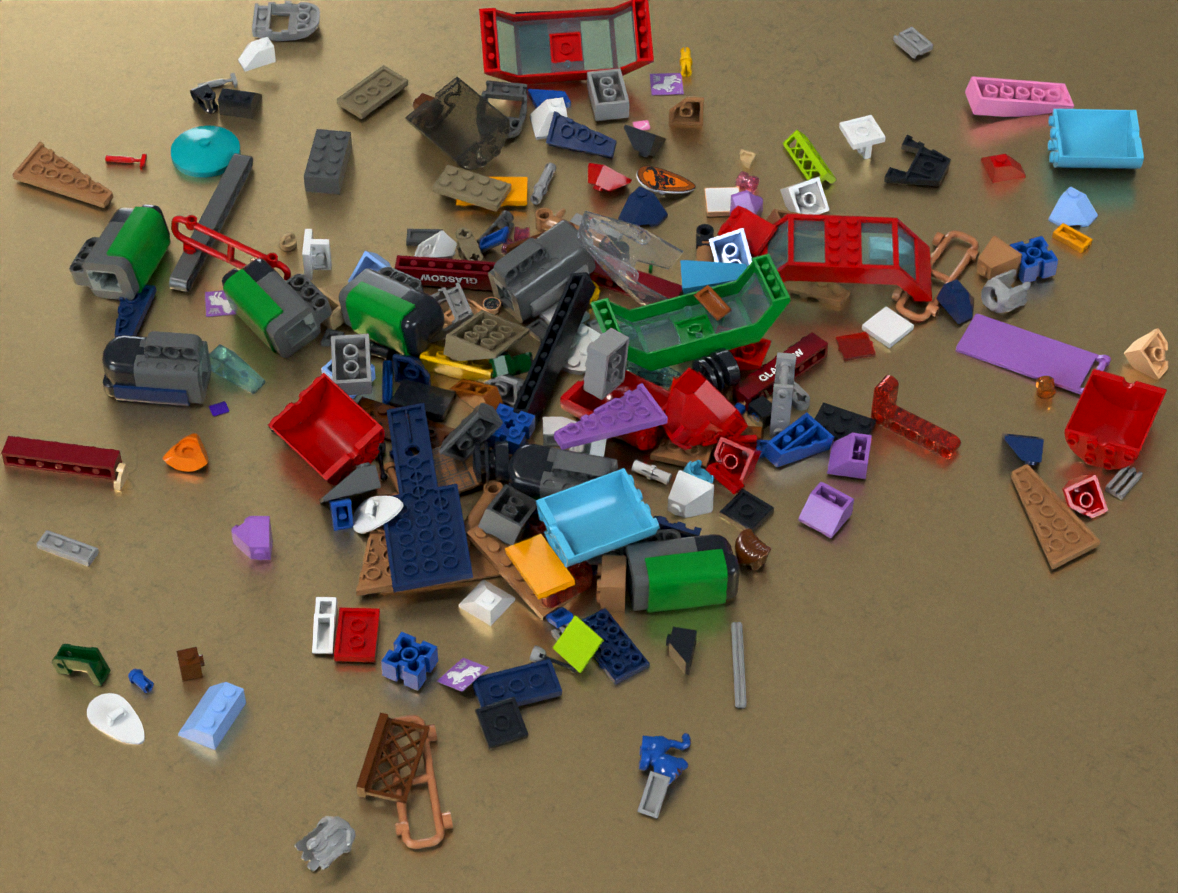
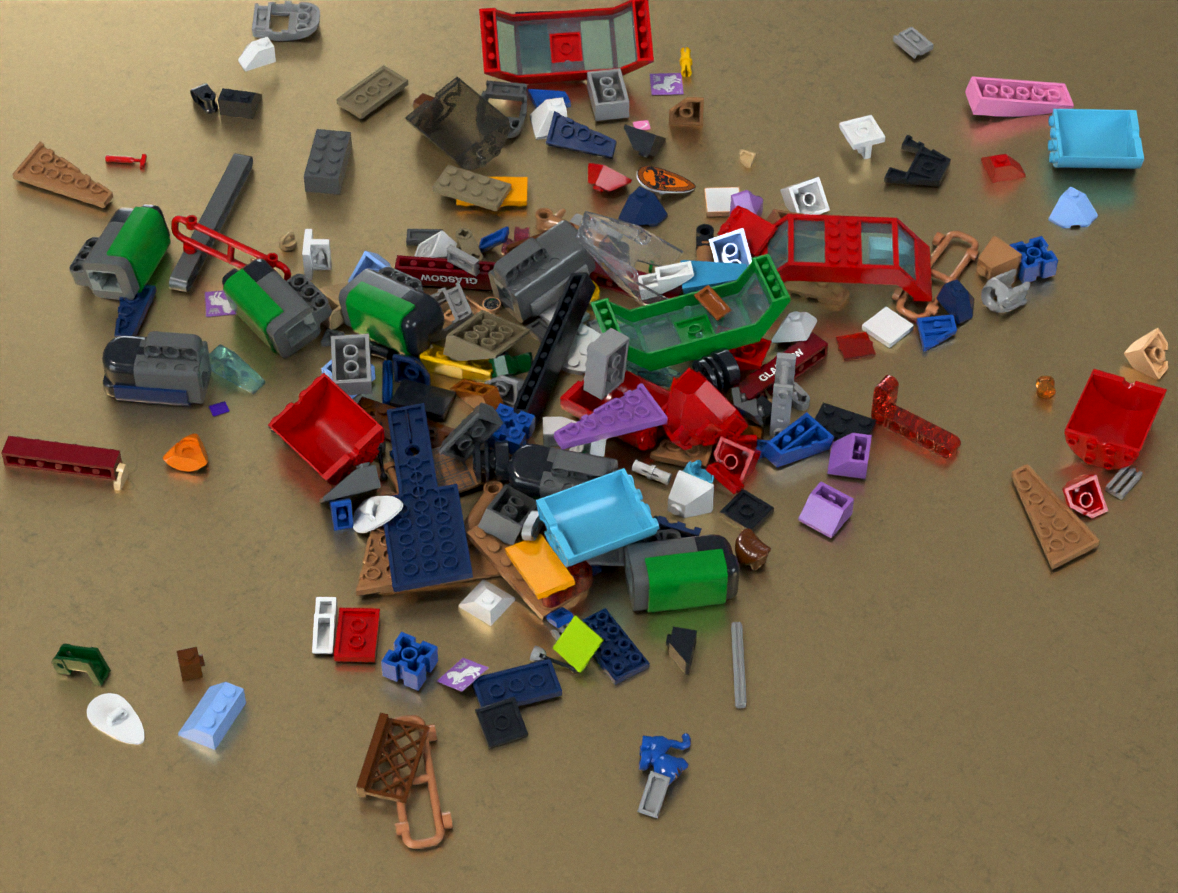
light grey tile [37,530,99,567] -> none
blue pin [128,668,154,693] -> none
teal dish [171,125,241,178] -> none
light grey piece [198,73,238,88] -> none
medium lavender slope [231,516,273,560] -> none
light grey piece [294,816,356,871] -> none
dark grey plant [477,210,514,245] -> none
light grey pin [530,163,556,204] -> none
medium nougat brick [597,555,626,613] -> none
clear pink wheel [735,171,759,193] -> none
lime fence [782,129,837,184] -> none
medium lavender flag [956,314,1111,395] -> none
dark blue slope [1002,433,1044,465] -> none
light orange tile [1052,223,1093,254] -> none
none -> light grey tile [447,245,480,276]
none -> light grey beam [522,510,544,541]
none -> white slope [638,261,694,299]
none -> dark grey slope [732,387,765,425]
none -> white slope [772,311,817,343]
none -> blue wing [916,315,957,352]

